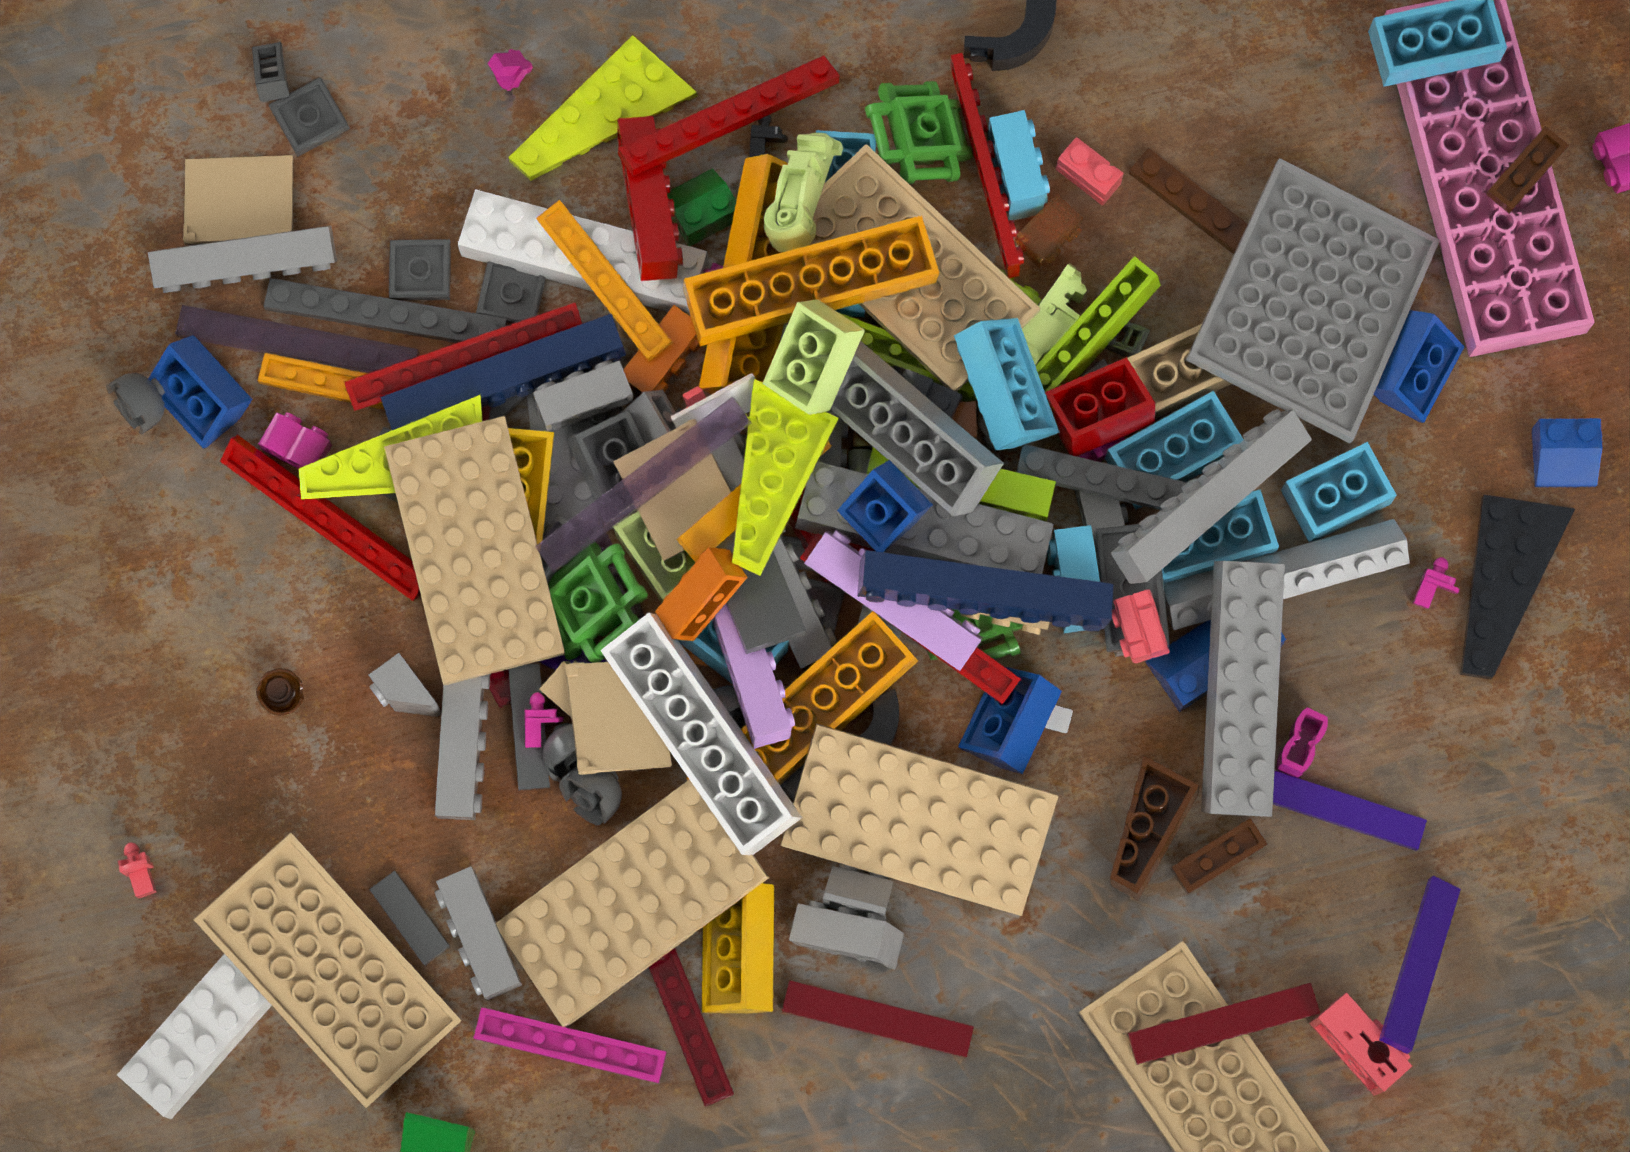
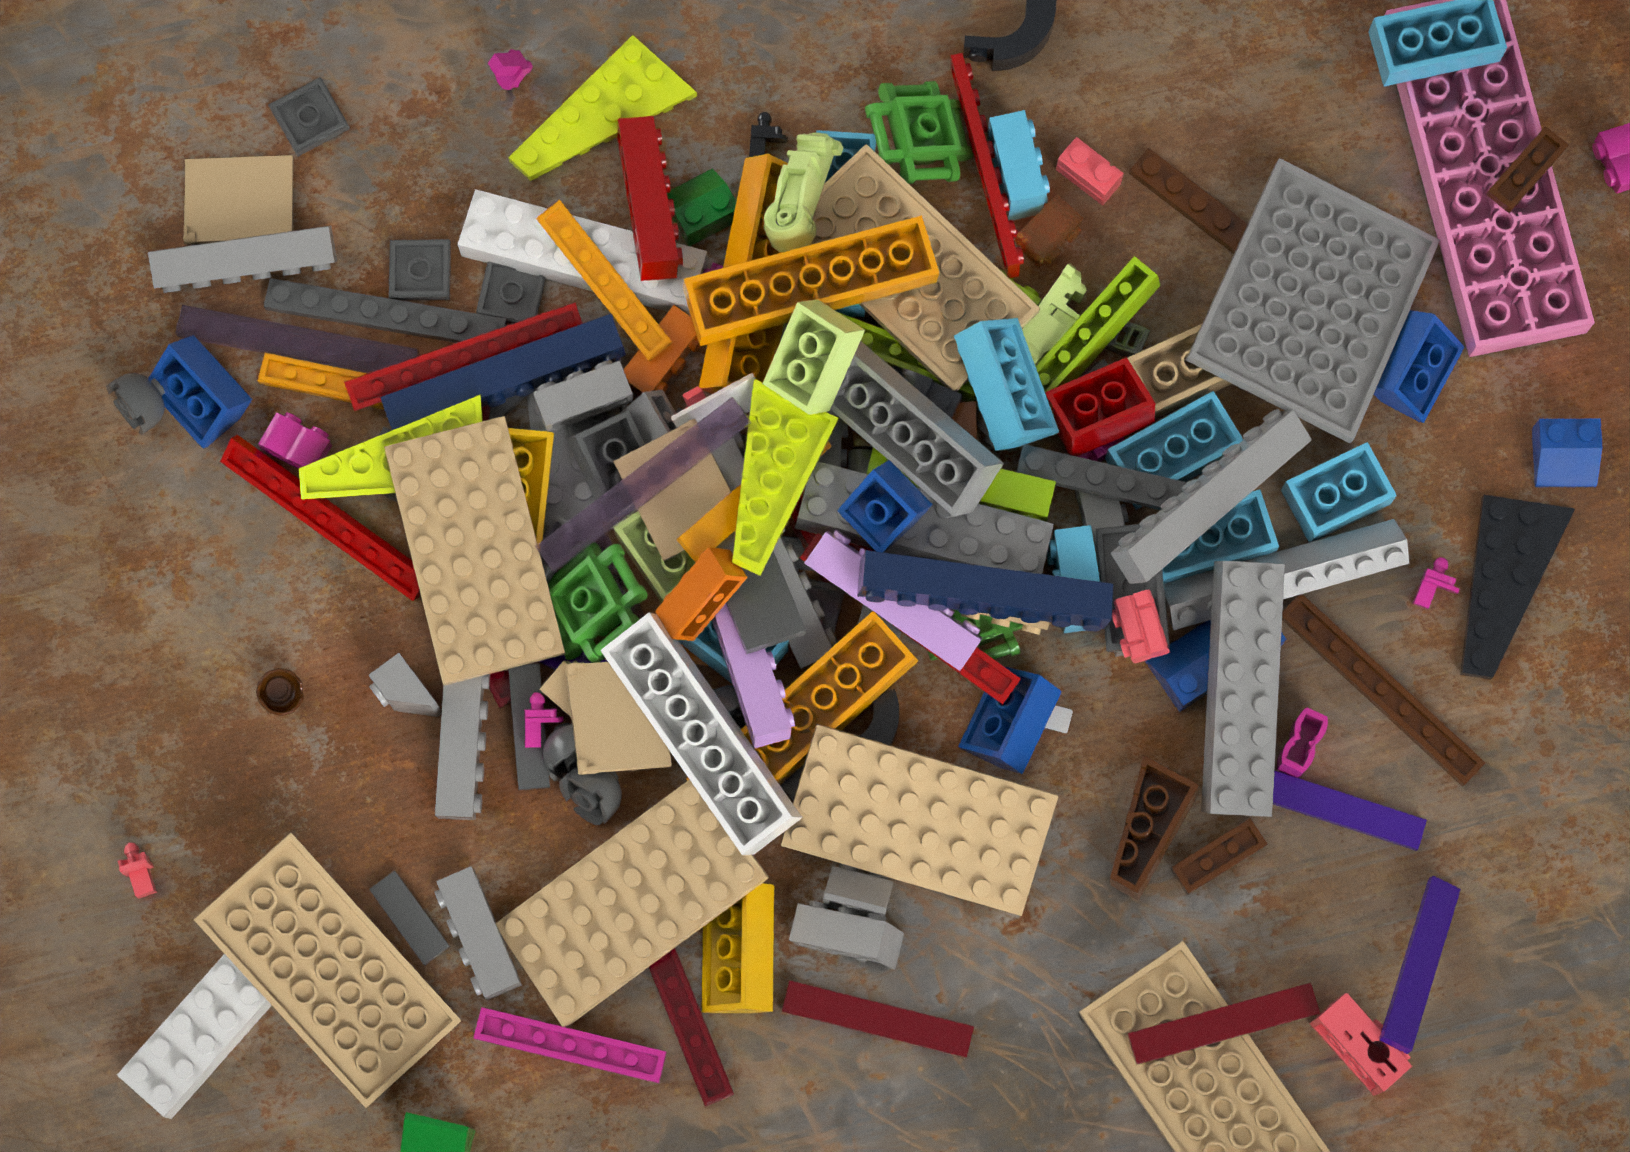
dark grey slope [252,42,289,102] -> none
red plate [618,55,840,177] -> none
none -> reddish brown plate [1282,594,1486,787]

